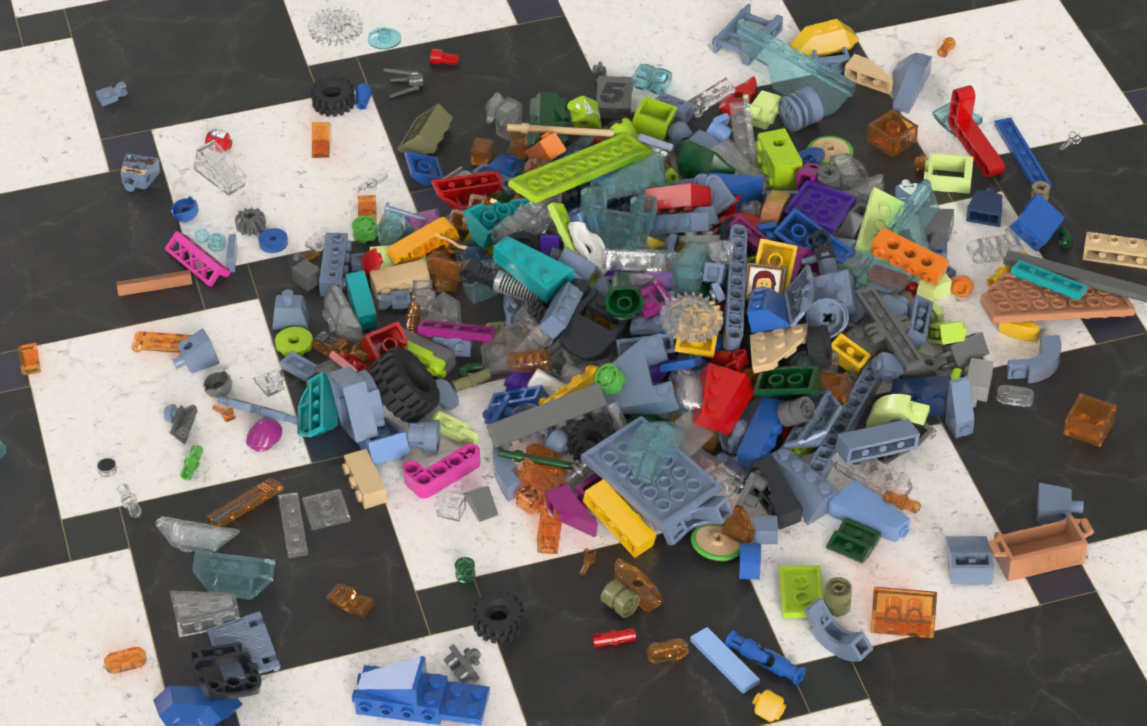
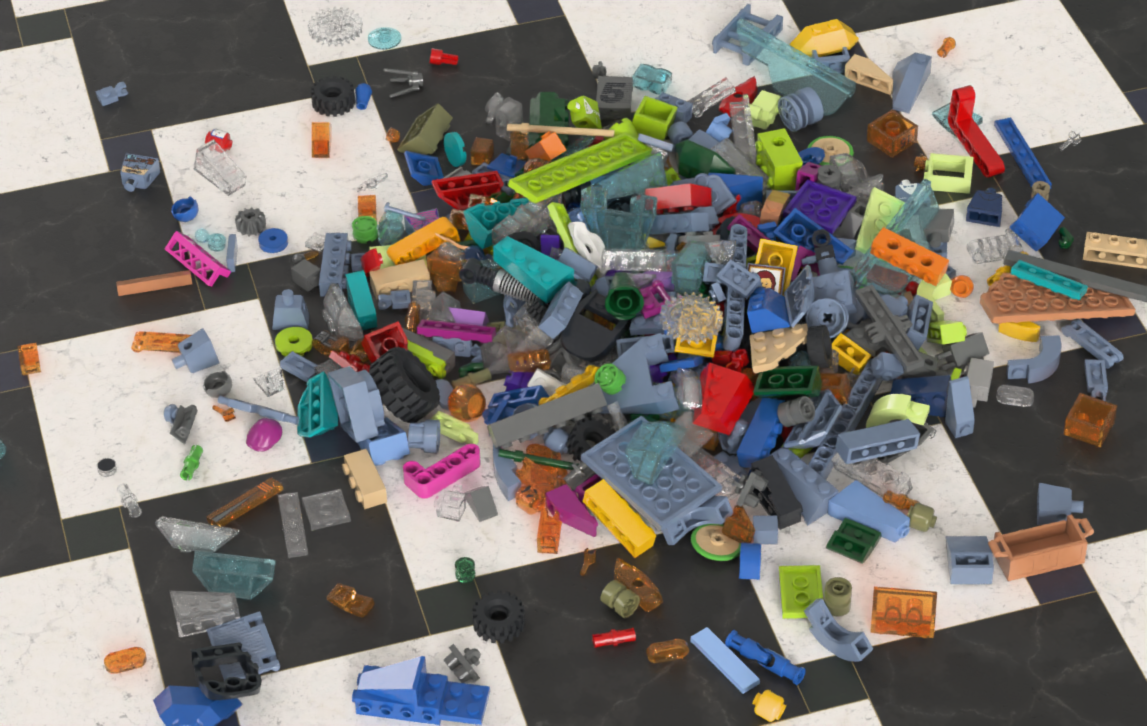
none -> clear orange hinge [386,127,400,143]
none -> clear cone [438,242,465,263]
none -> teal tile [444,132,467,167]
none -> clear orange helmet [447,384,486,422]
none -> medium lavender slope [448,307,489,326]
none -> sand blue piece [470,343,483,363]
none -> sand blue bracket [717,259,762,299]
none -> olive head [907,503,937,532]
none -> sand blue plate [1061,319,1123,369]
none -> sand blue plate [1084,360,1108,402]

